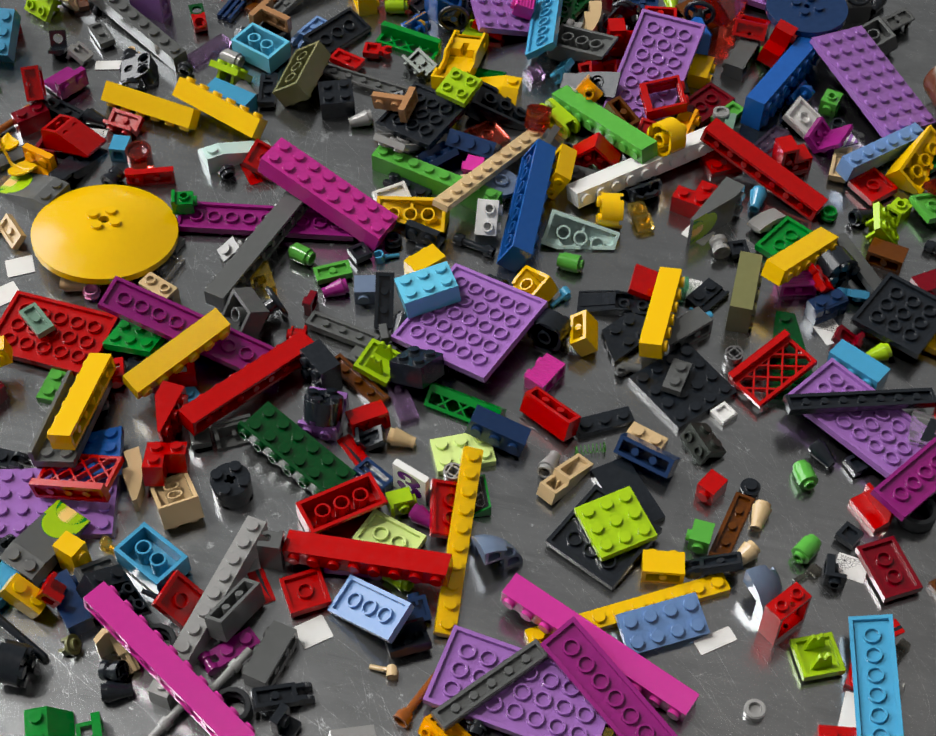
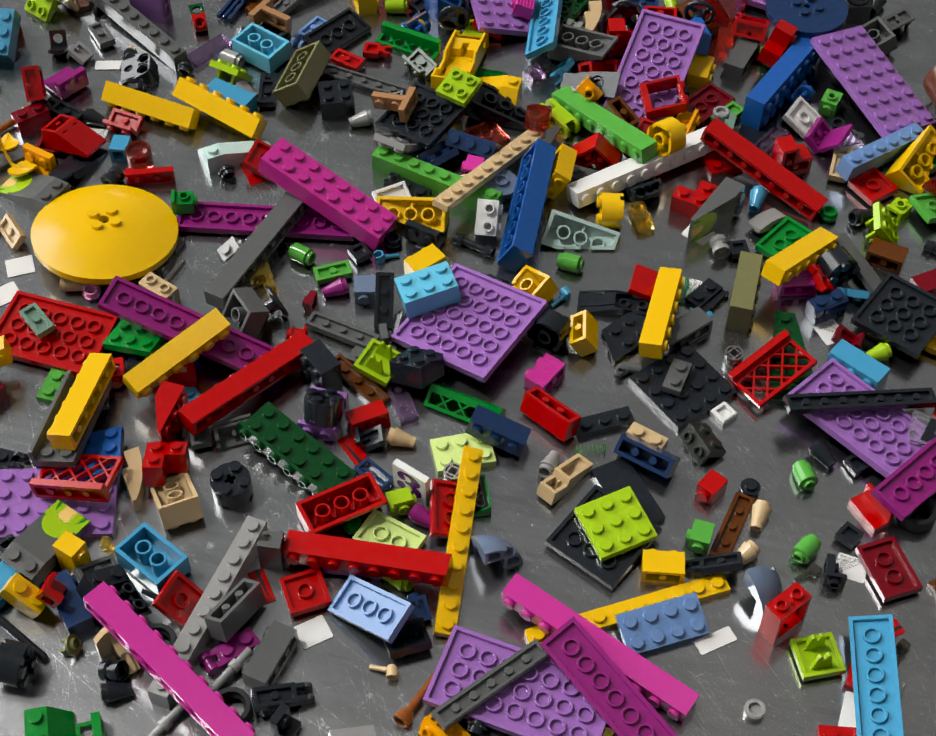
none -> green plate [343,516,363,535]

